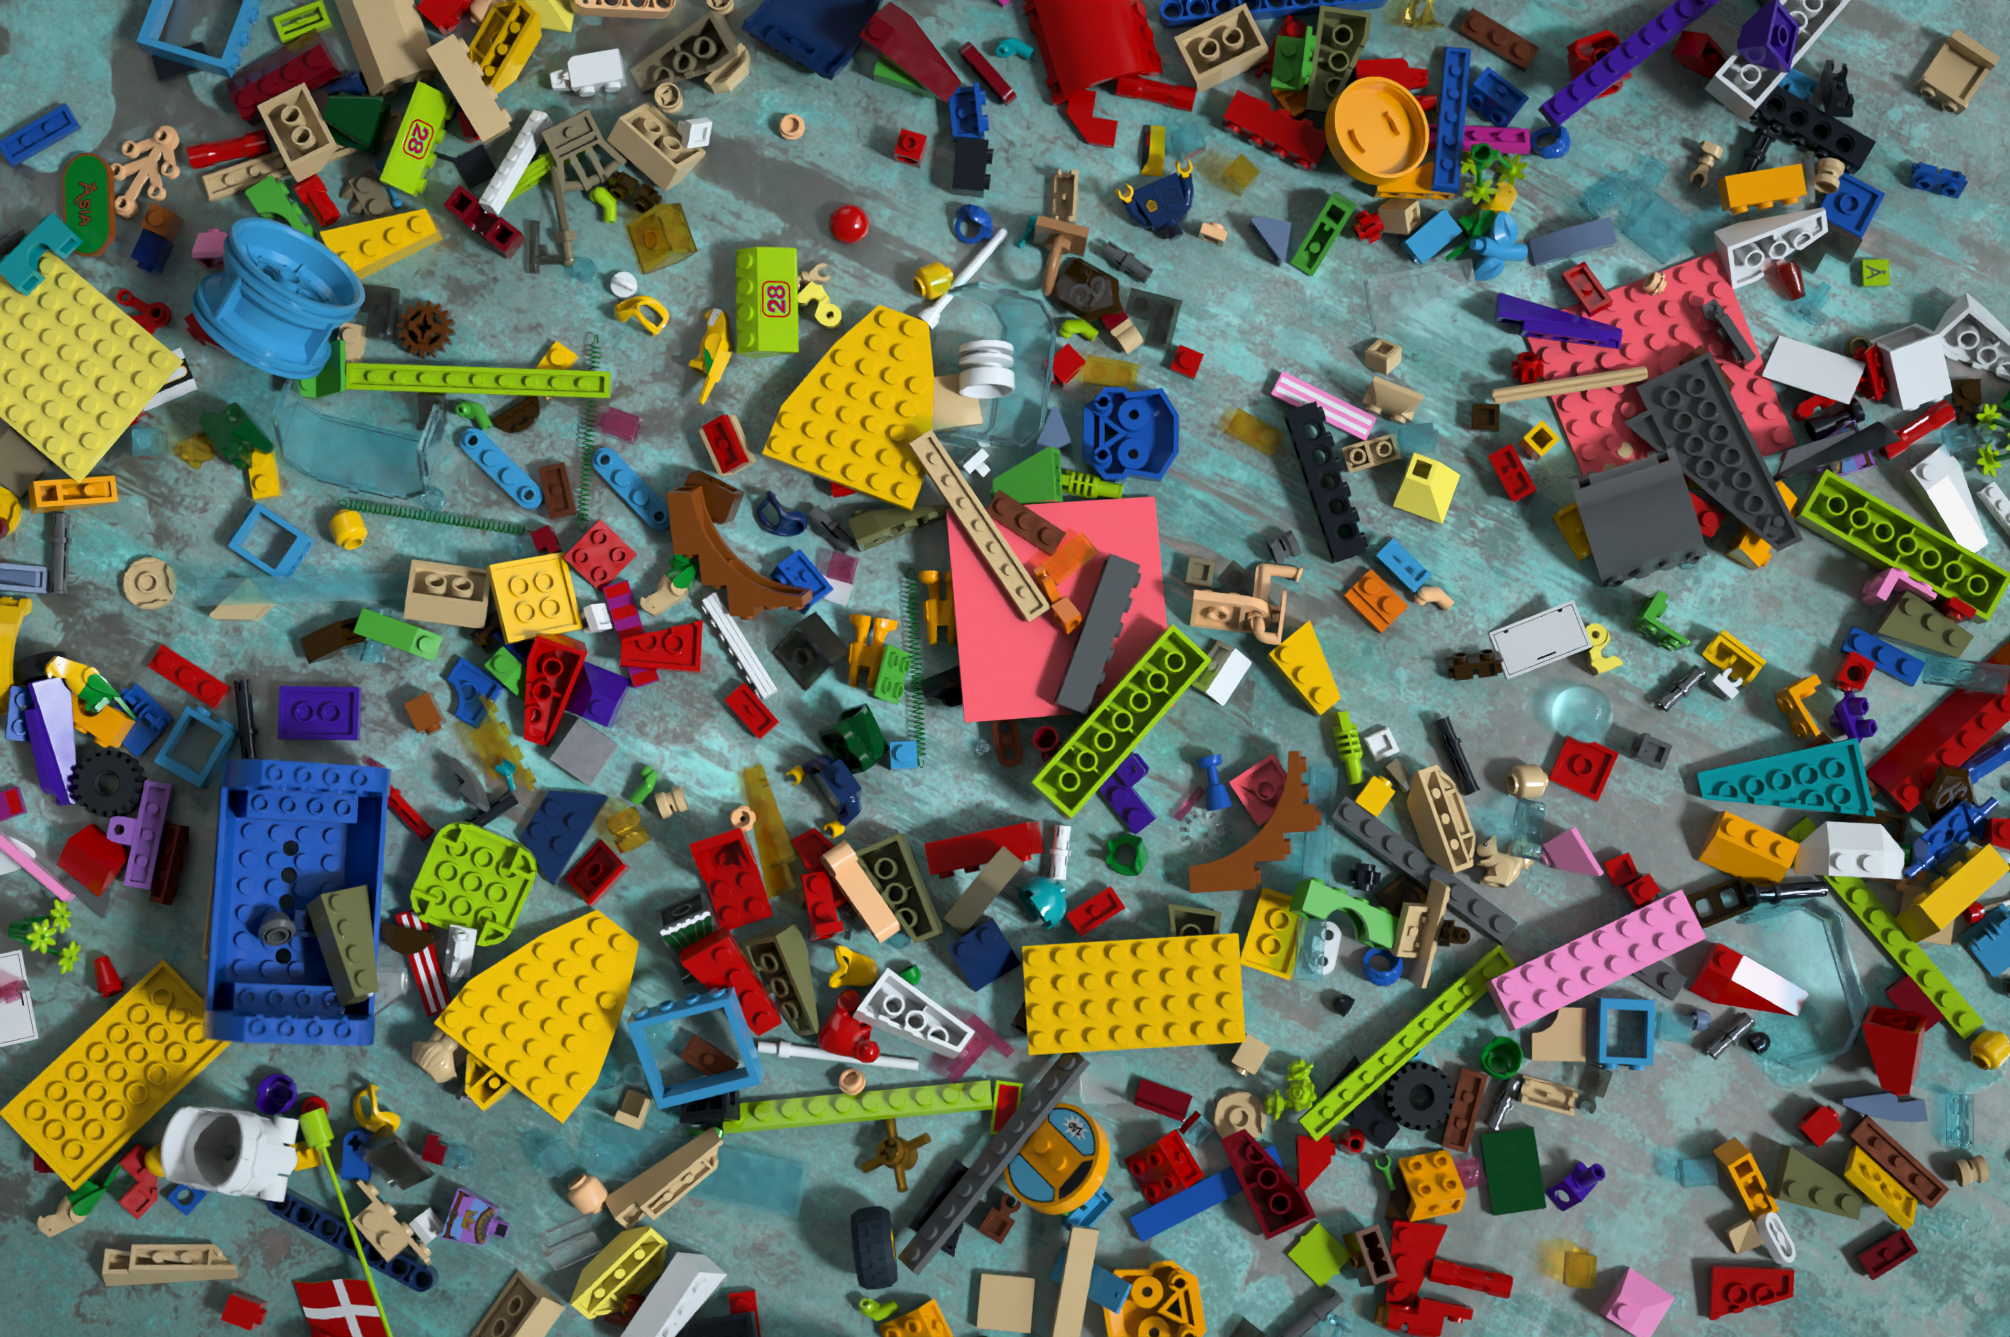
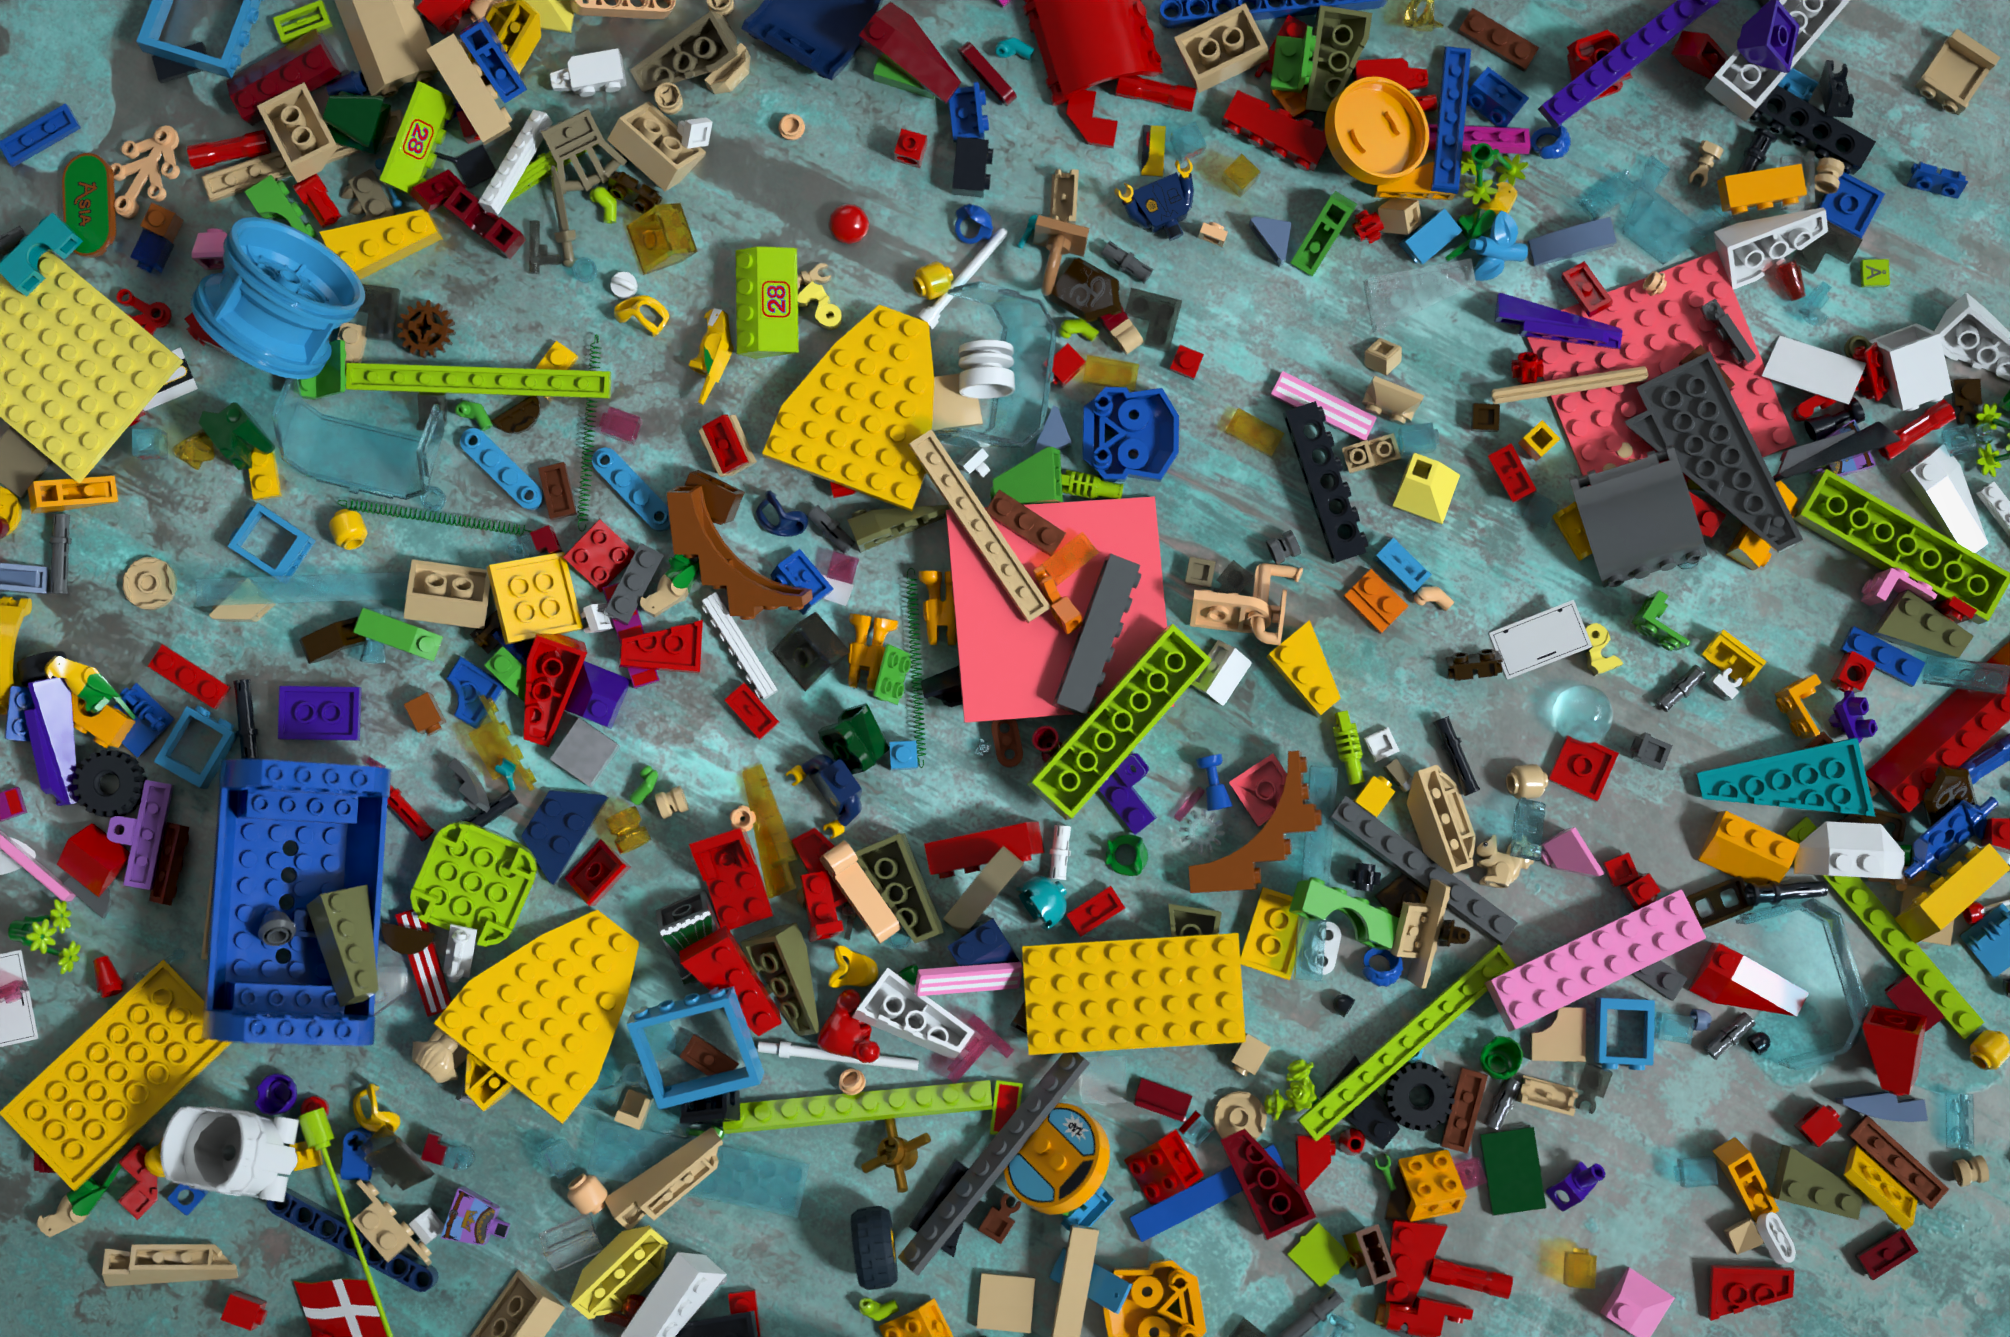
none -> dark red plate [410,169,466,212]
none -> blue slope [459,16,527,104]
none -> dark grey plate [603,543,664,626]
none -> bright pink tile [914,962,1023,996]

